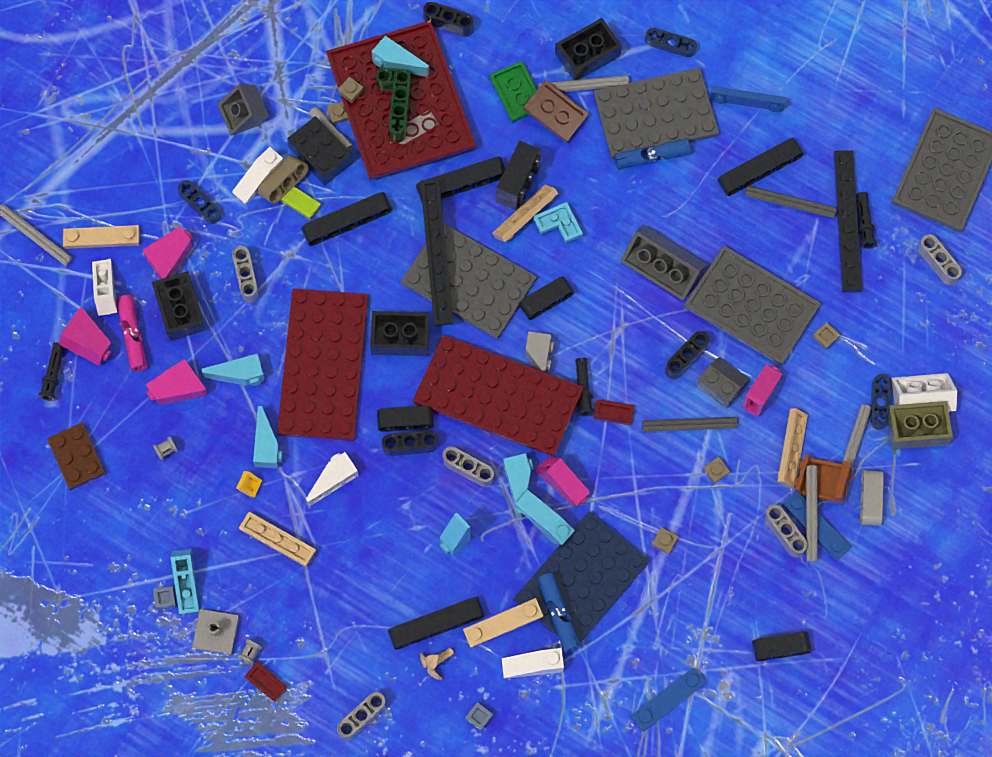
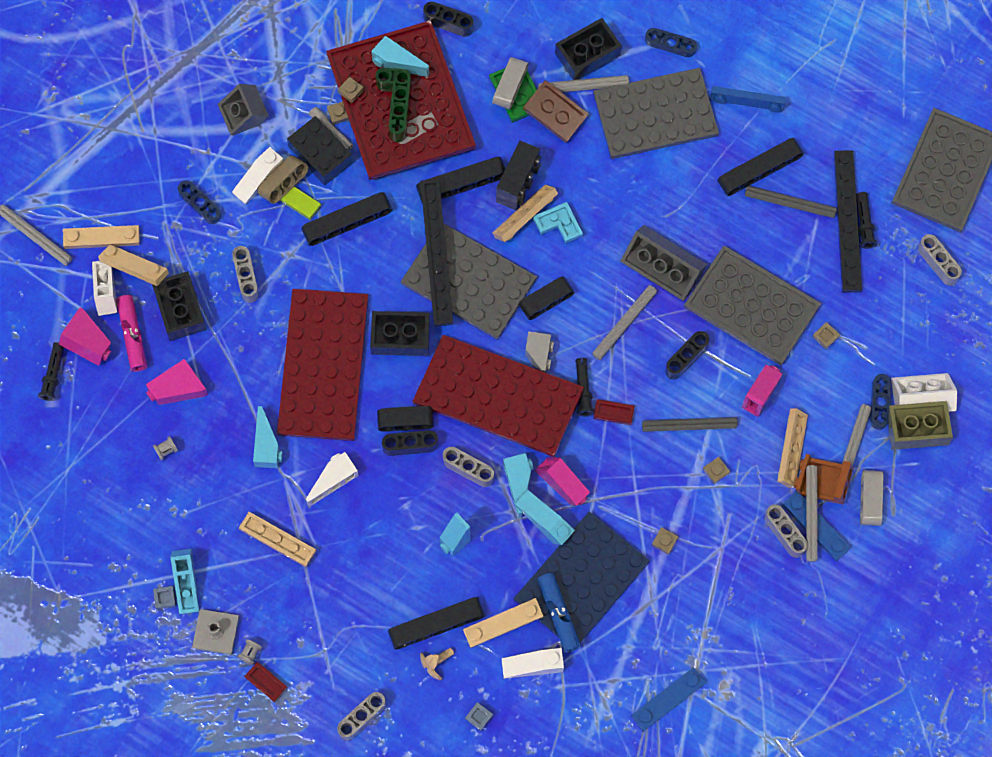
reddish brown plate [47,422,106,491] -> none
dark pink slope [142,226,193,279] -> none
medium azure slope [202,354,265,386] -> none
yellow plate [236,471,262,498] -> none
blue piece [614,138,691,169] -> none
dark grey slope [697,357,750,409] -> none
black beam [752,631,812,661] -> none
none -> tan plate [98,245,169,286]
none -> light grey beam [492,57,529,110]
none -> light grey axle [592,285,657,360]

